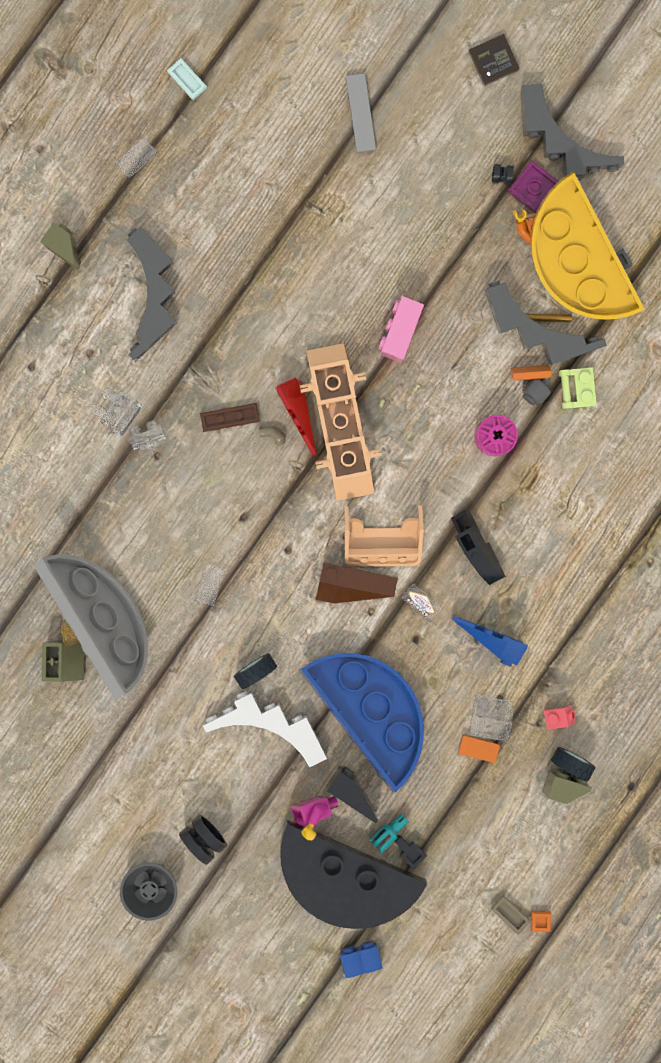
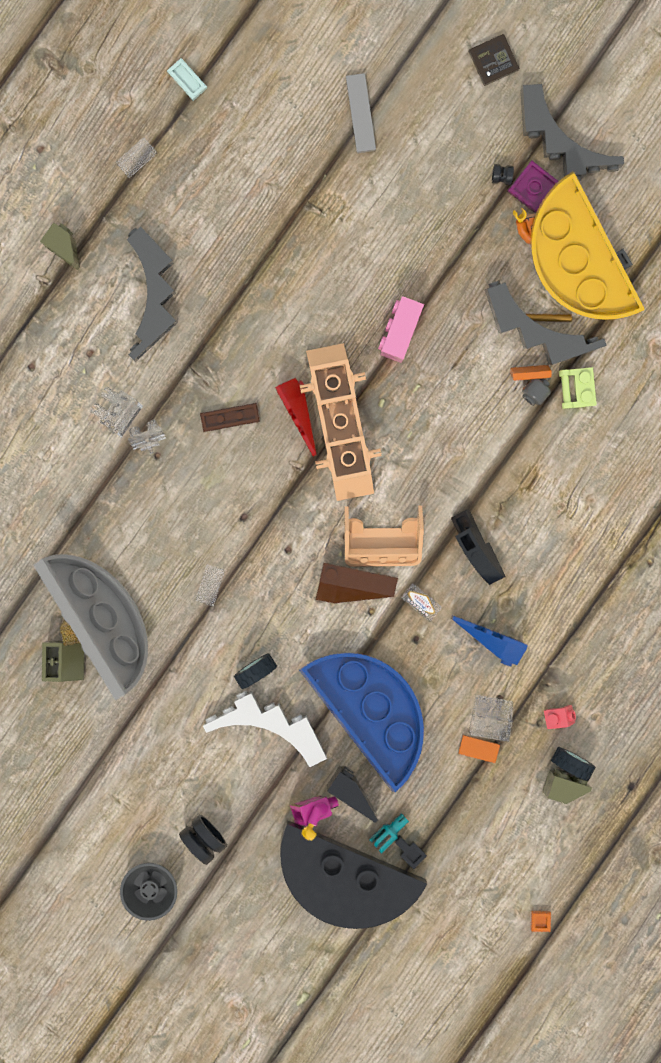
dark tan arm [259,426,286,445] -> none
blue brick [339,941,383,978] -> none
dark pink wheel [474,415,518,457] -> none
dark tan tile [490,895,531,935] -> none

